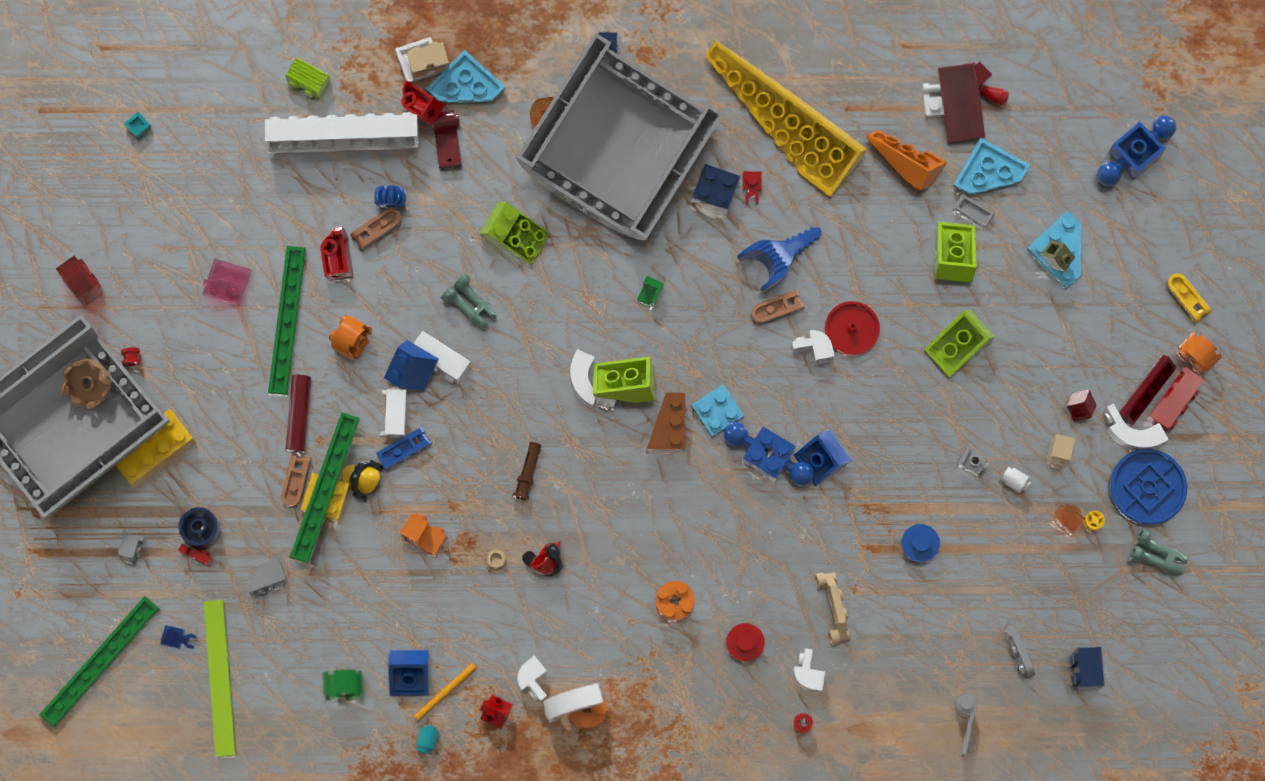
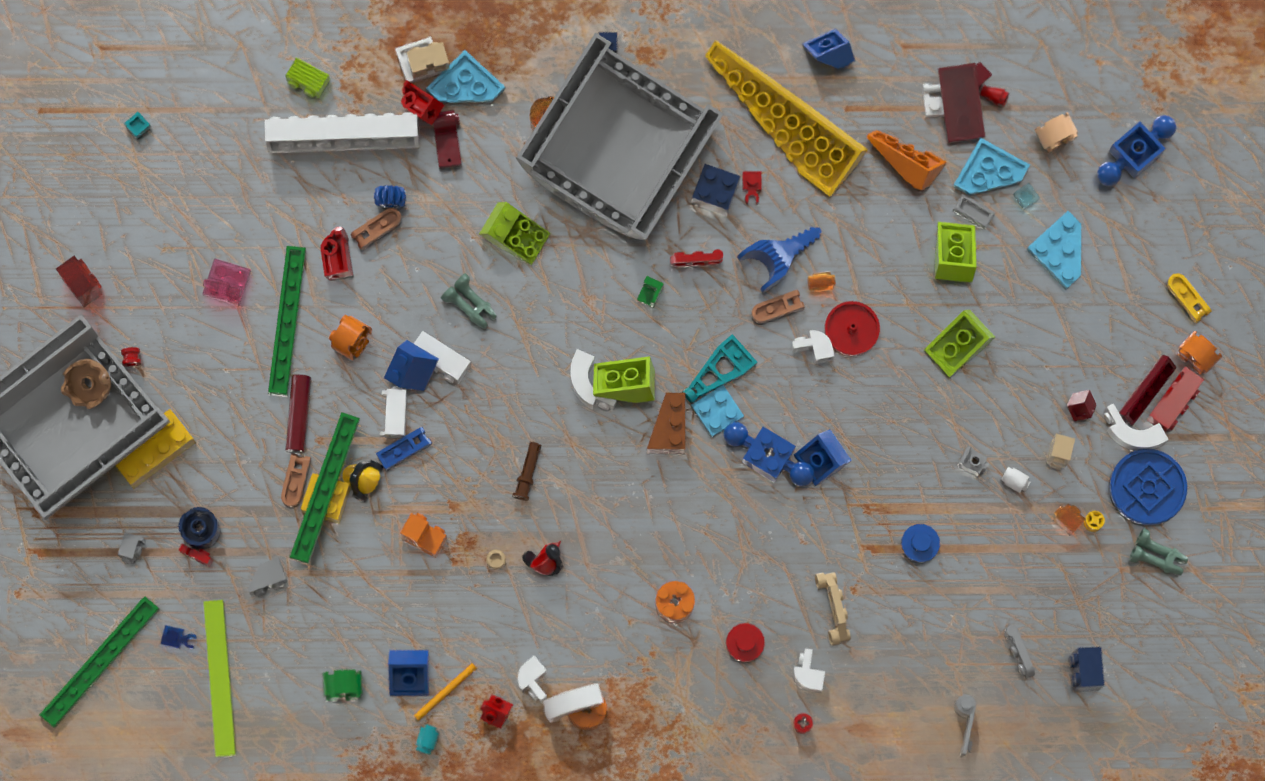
olive brick [1041,240,1075,272] -> none
none -> red plate [670,249,723,267]
none -> teal plate [682,334,758,403]
none -> blue slope [803,29,855,69]
none -> clear orange brick [807,271,836,292]
none -> clear light blue plate [1013,183,1040,210]
none -> light nougat brick [1034,112,1078,153]

